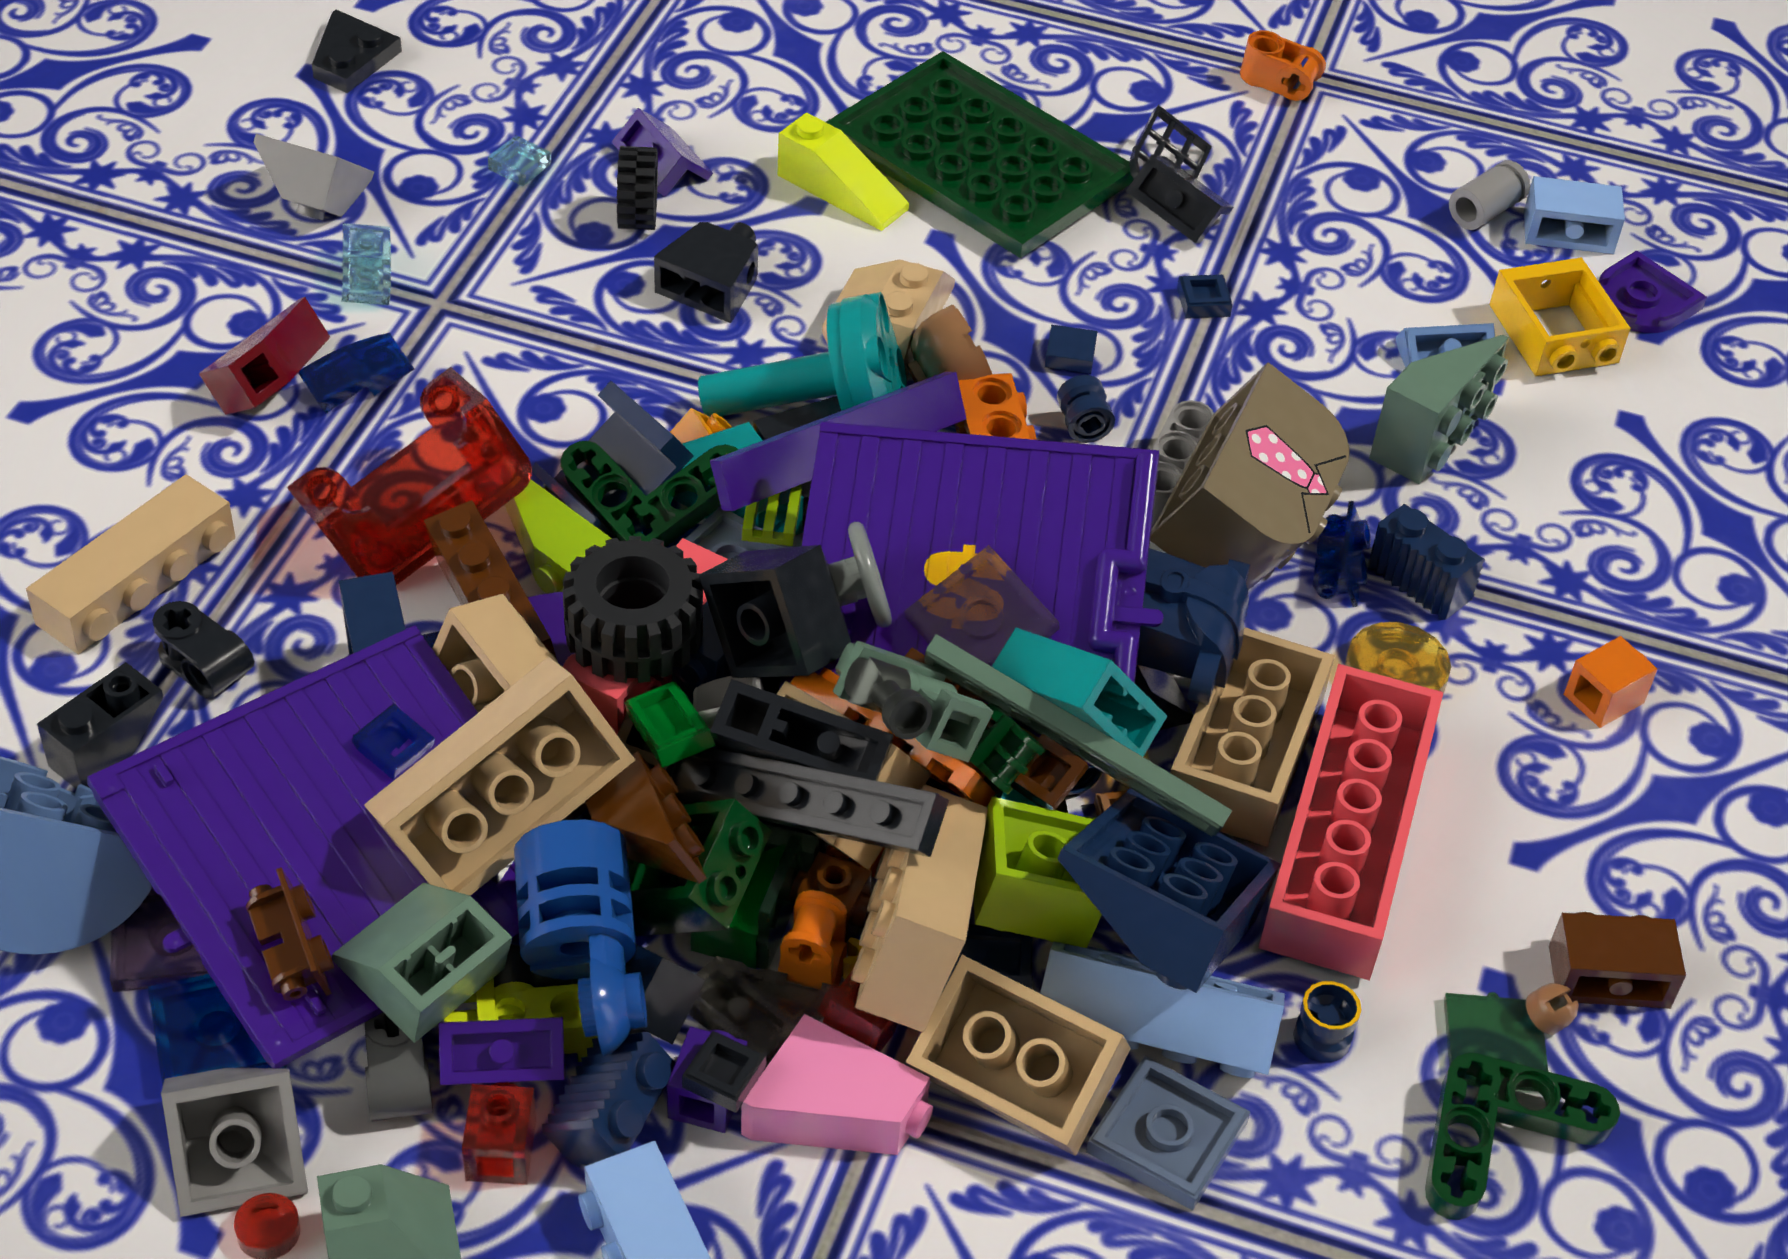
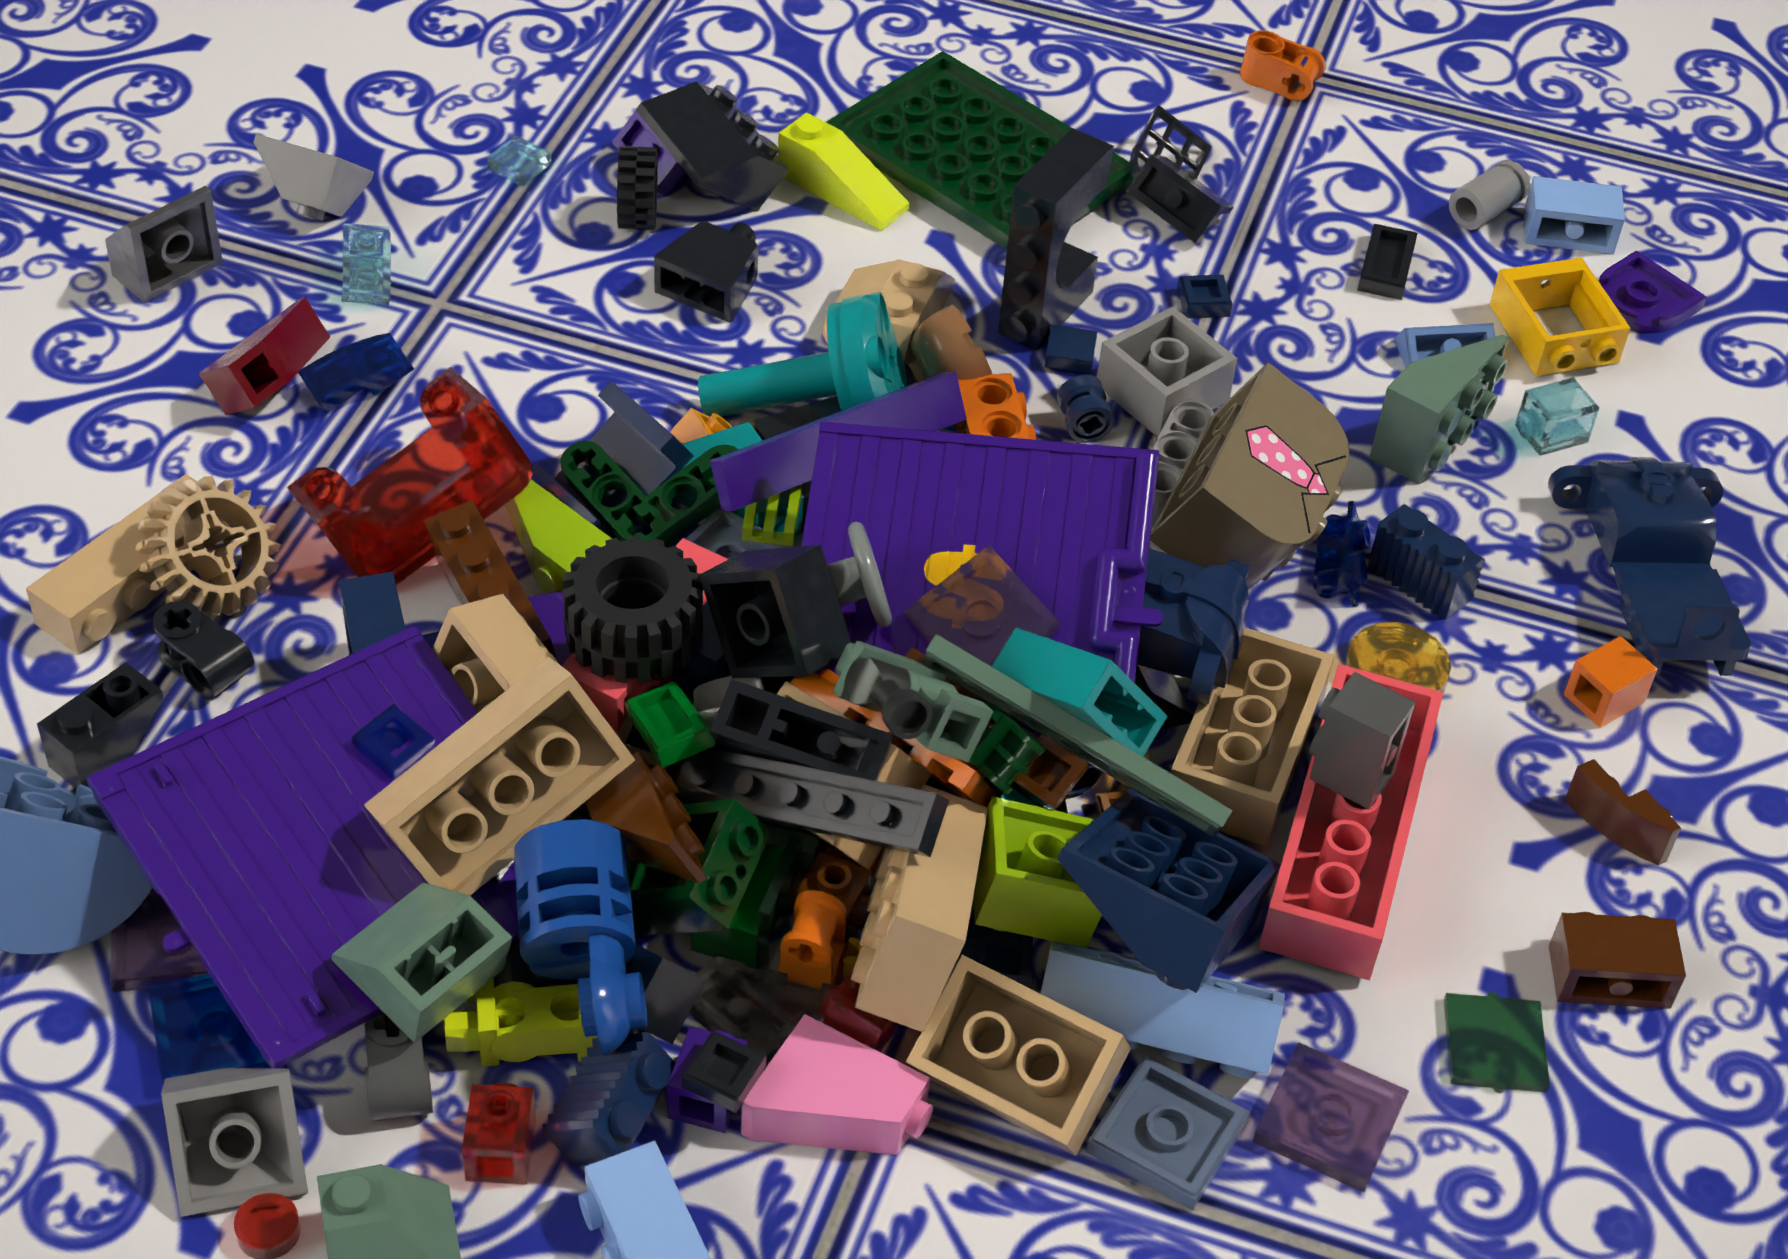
reddish brown hinge [246,867,334,1001] -> none
black wing [312,9,402,93] -> none
dark purple panel [439,1017,566,1085] -> none
dark blue wheel [1293,981,1362,1062] -> none
dark green beam [1425,1053,1620,1220] -> none
medium nougat hinge [1526,983,1579,1035] -> none
none -> flat silver slope [105,186,223,303]
none -> tan gear [135,476,282,618]
none -> black slope [636,81,789,211]
none -> black arch [998,128,1114,351]
none -> light grey brick [1097,306,1238,437]
none -> clear purple tile [1252,1042,1409,1193]
none -> dark grey brick [1309,672,1416,809]
none -> black tile [1357,224,1418,300]
none -> clear light blue brick [1515,377,1600,456]
none -> dark blue piece [1548,457,1751,676]
none -> reddish brown slope [1565,759,1681,865]

